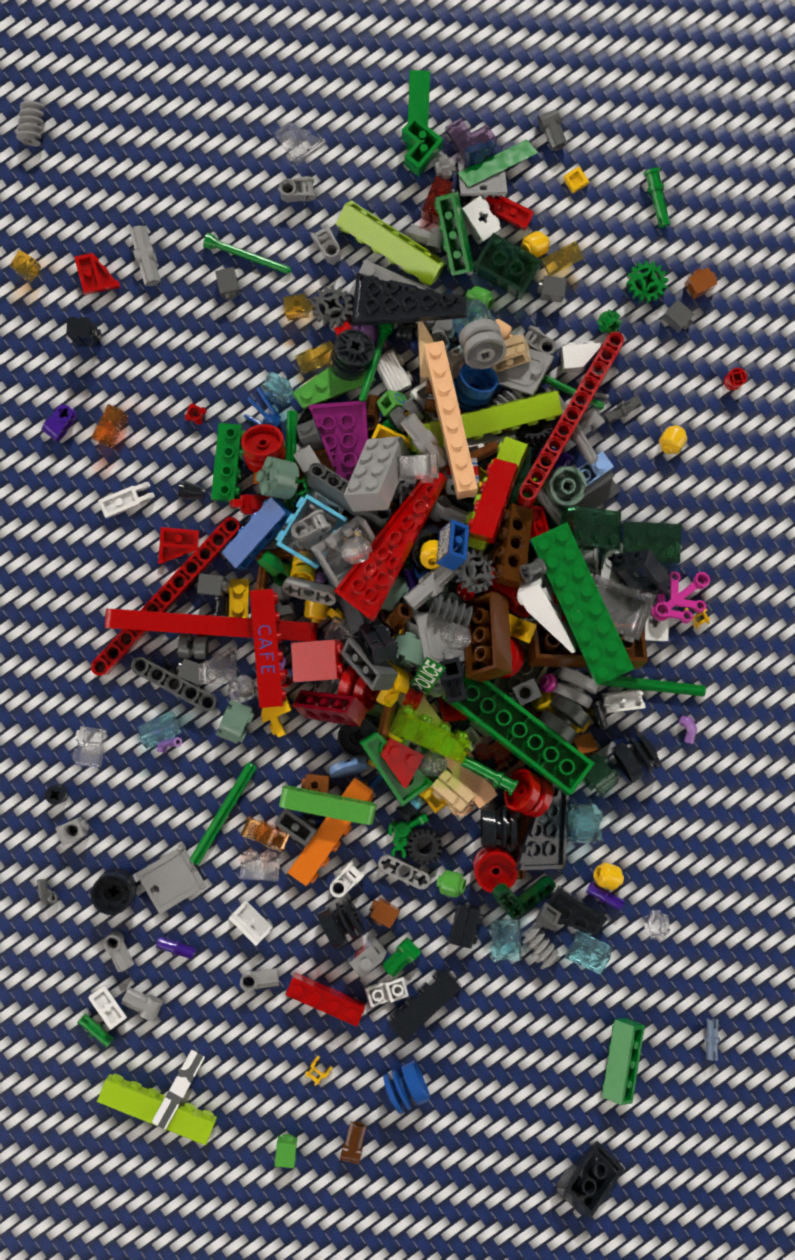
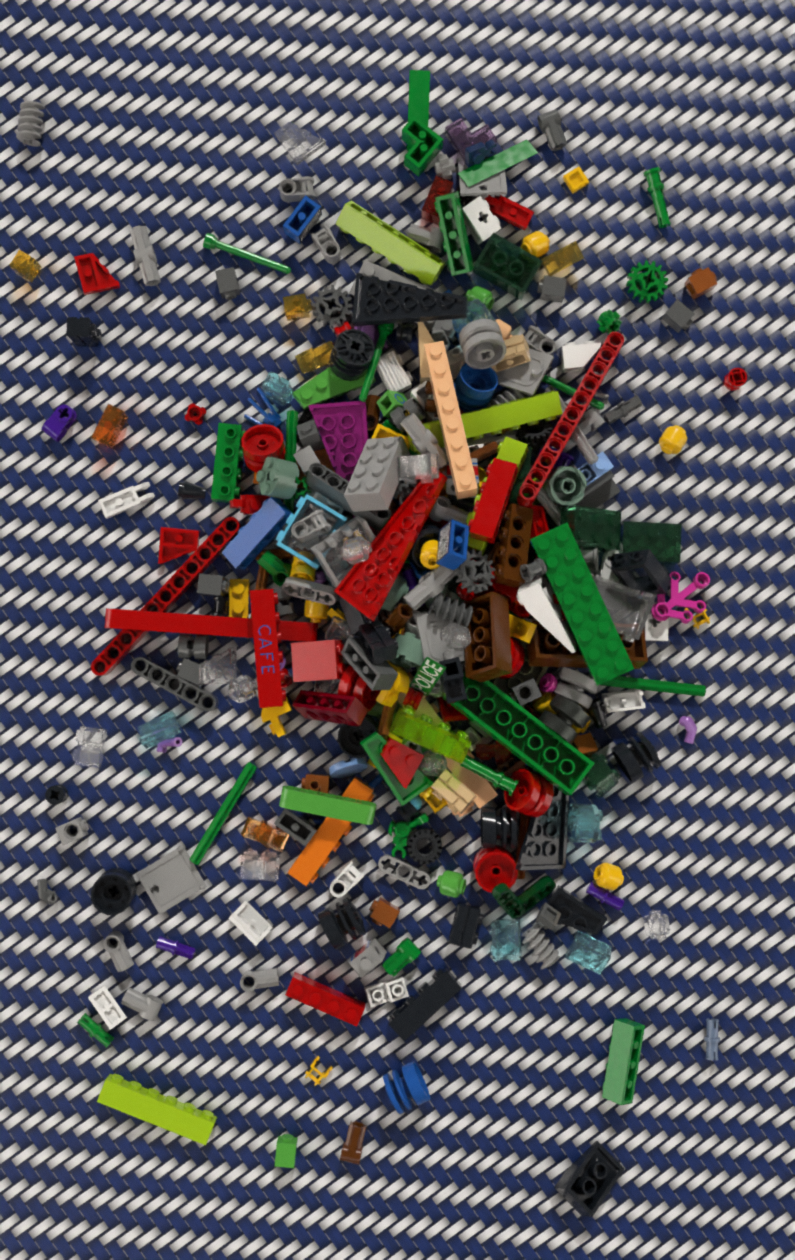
sticker [152,1050,205,1130] -> none
sand green brick [216,699,254,744] -> none
none -> blue brick [283,195,322,244]

